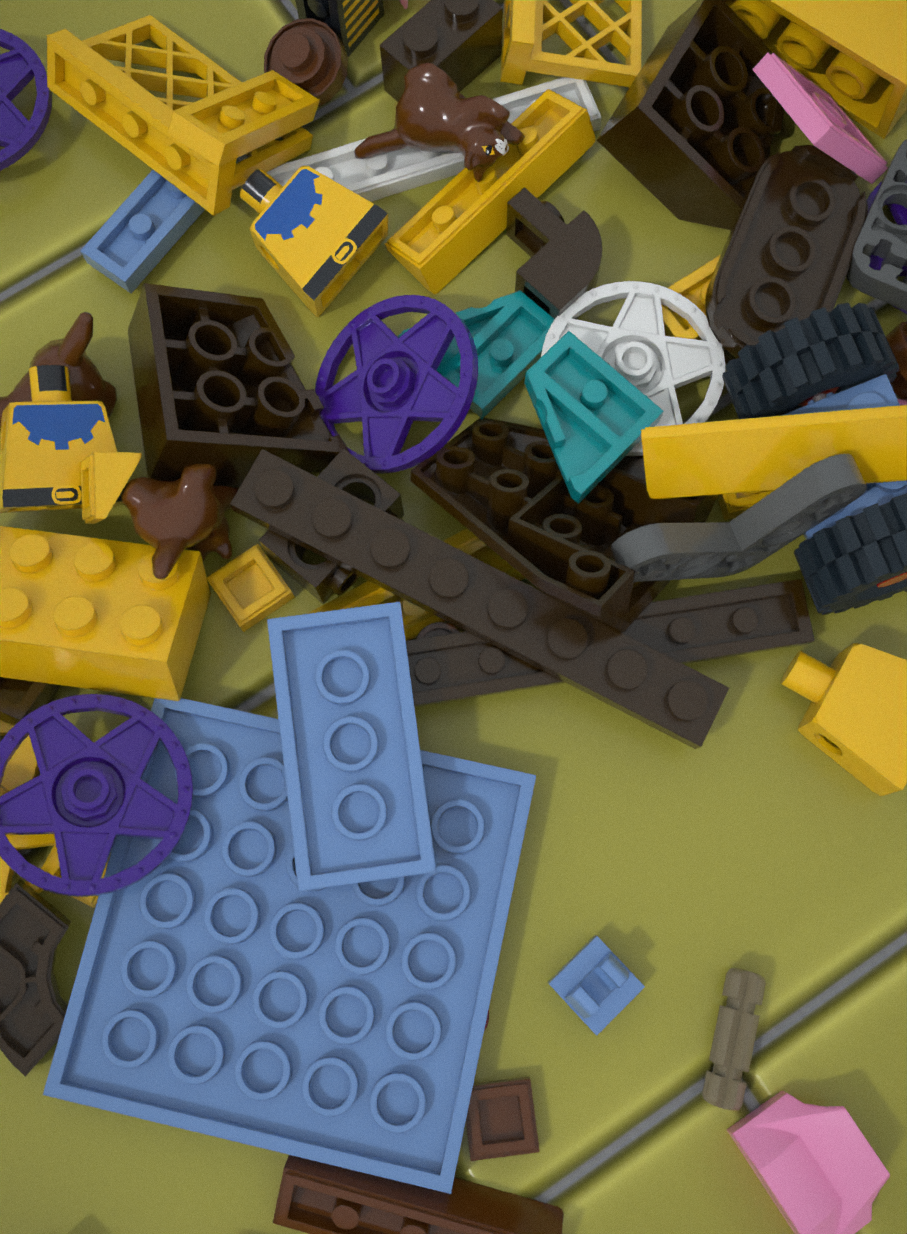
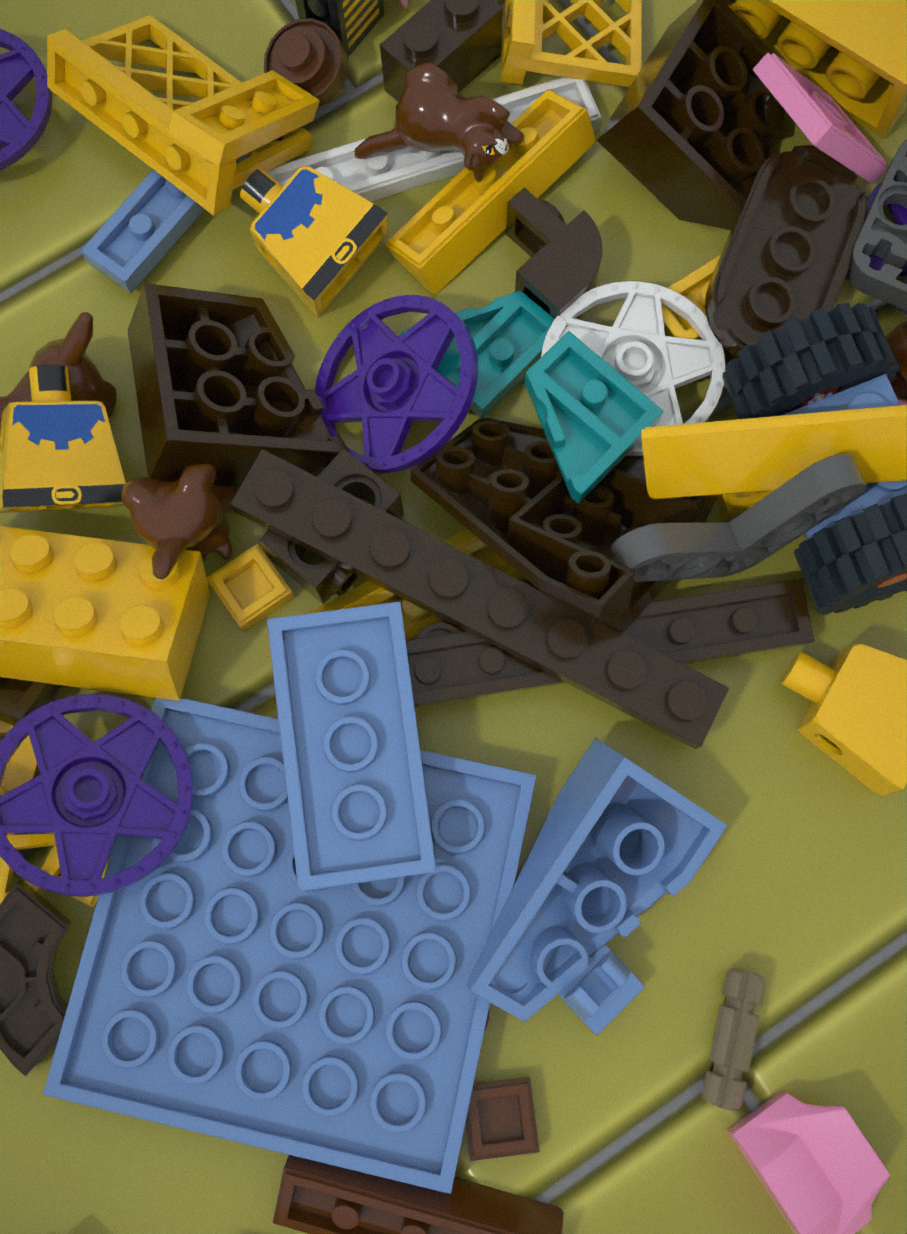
yellow slope [81,451,142,524] -> none
none -> medium blue wedge [466,737,728,1022]

